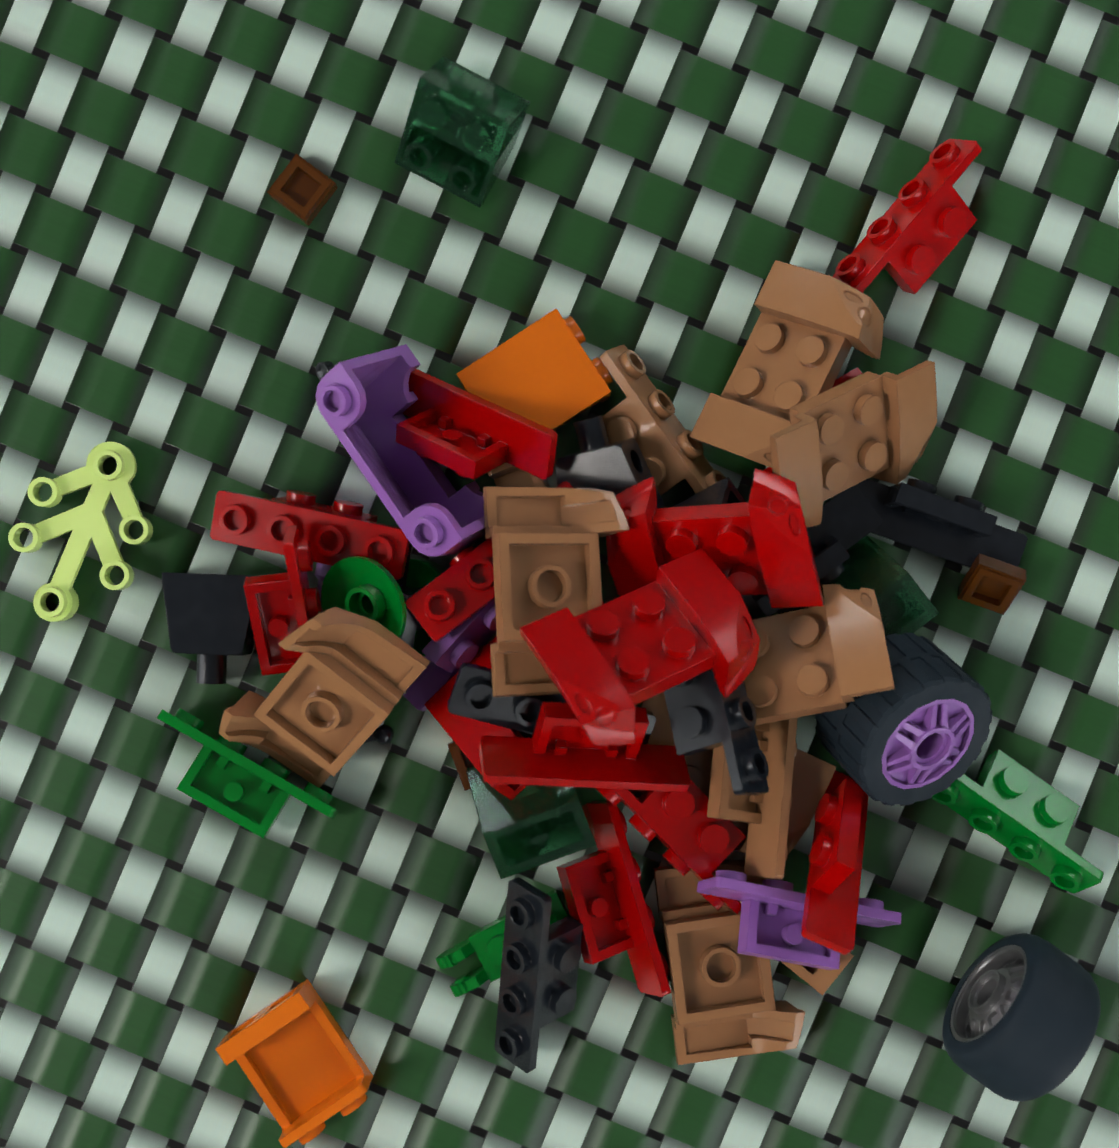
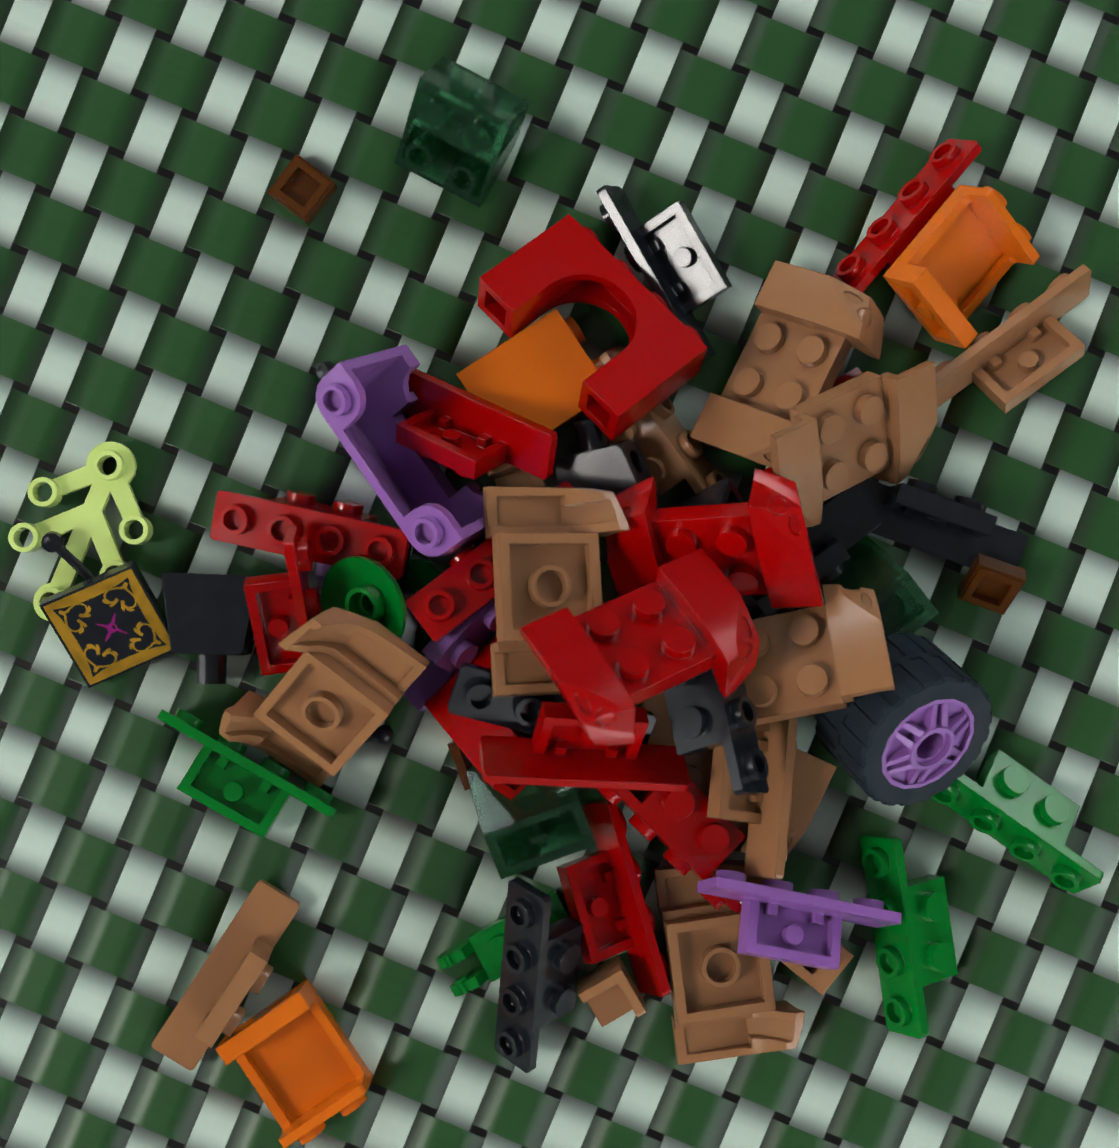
red bracket [801,770,869,955] -> none
black wheel [942,933,1101,1101] -> none
none -> tile [39,560,172,688]
none -> black hinge [41,531,95,580]
none -> medium nougat bracket [152,879,300,1070]
none -> red arch [477,214,708,441]
none -> medium nougat panel [577,955,647,1027]
none -> black bracket [596,185,732,361]
none -> green bracket [860,834,958,1039]
none -> orange panel [883,185,1040,349]
none -> medium nougat bracket [935,264,1092,414]

